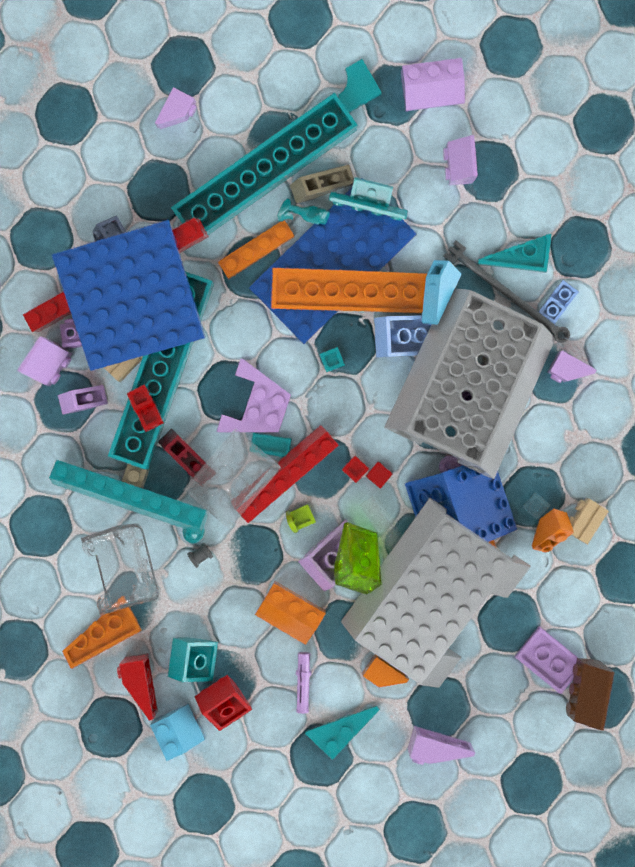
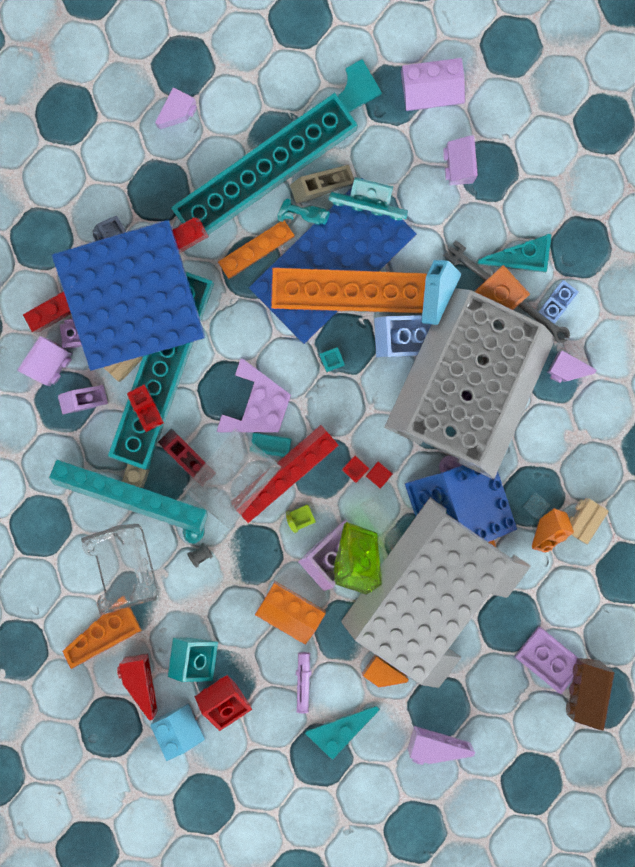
none -> orange tile [474,265,530,310]

